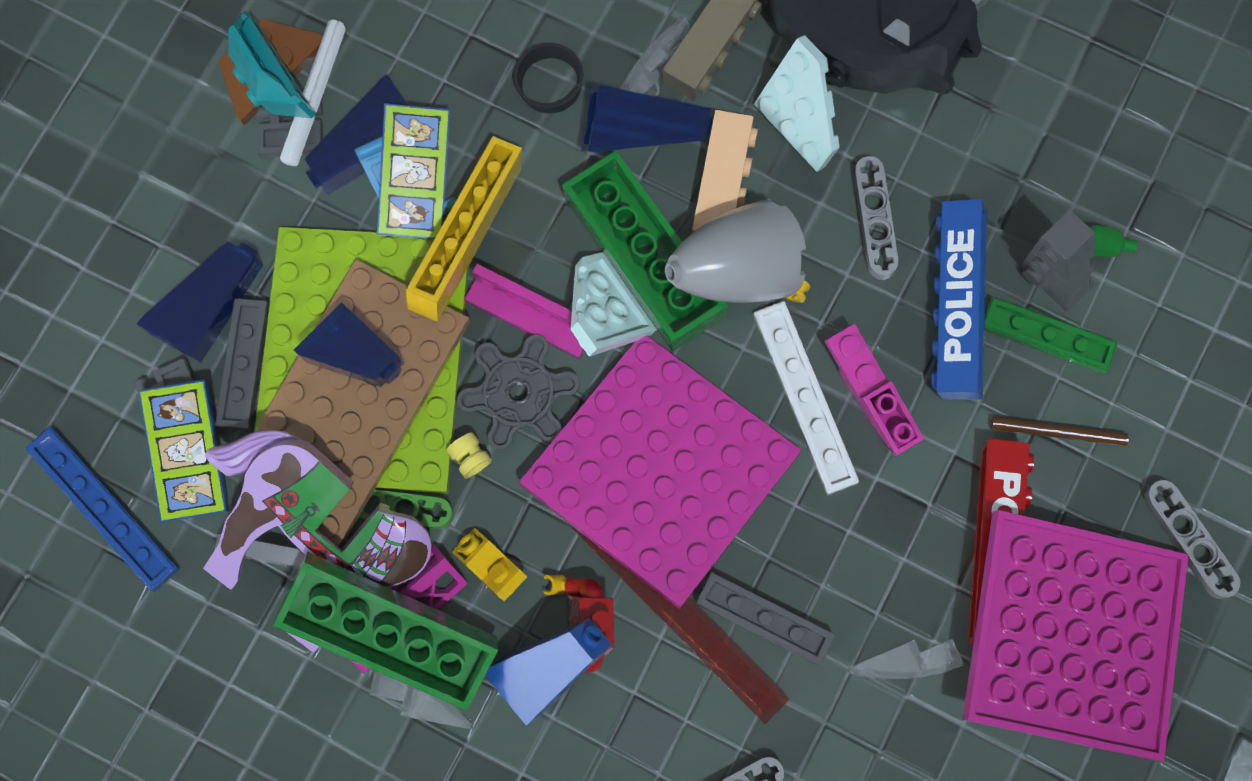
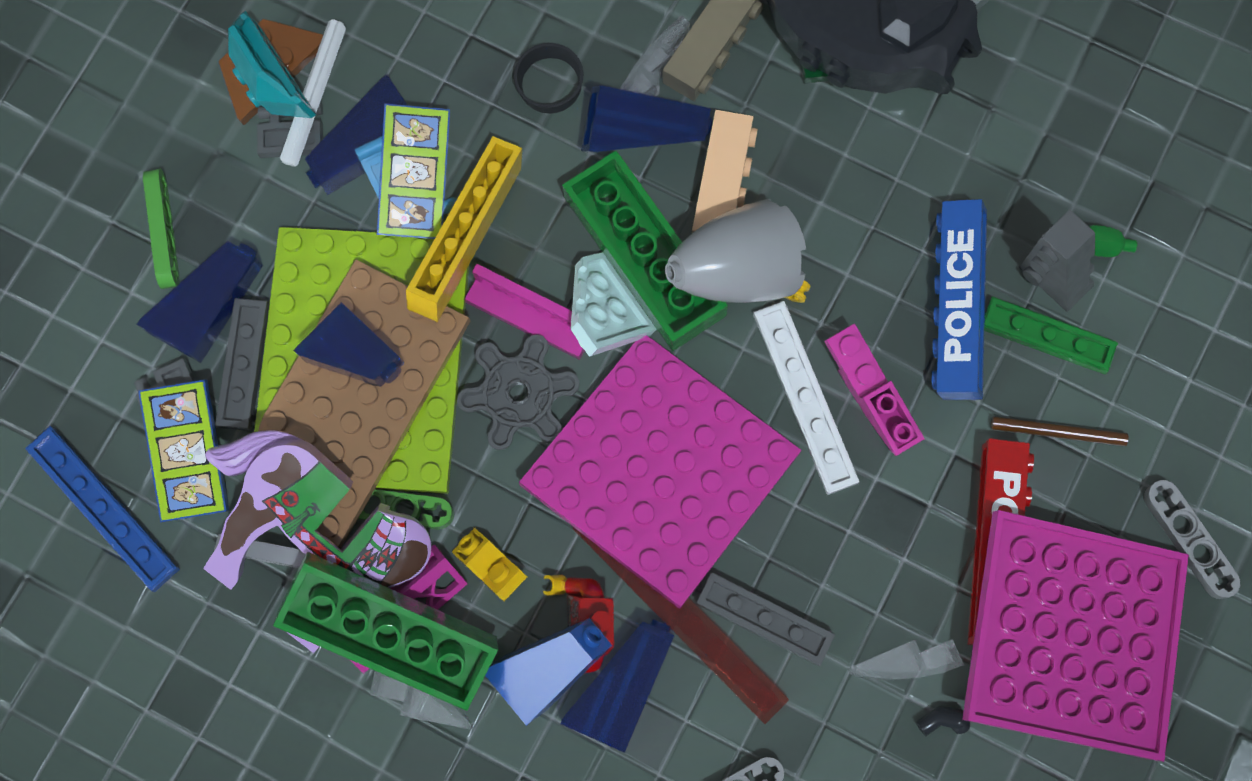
light yellow wheel [446,432,492,479] -> none
light aqua plate [754,35,840,172] -> none
light grey beam [854,156,899,280] -> none
none -> bright green beam [143,168,180,289]
none -> clear blue slope [561,619,675,753]
none -> black arm [916,705,971,737]

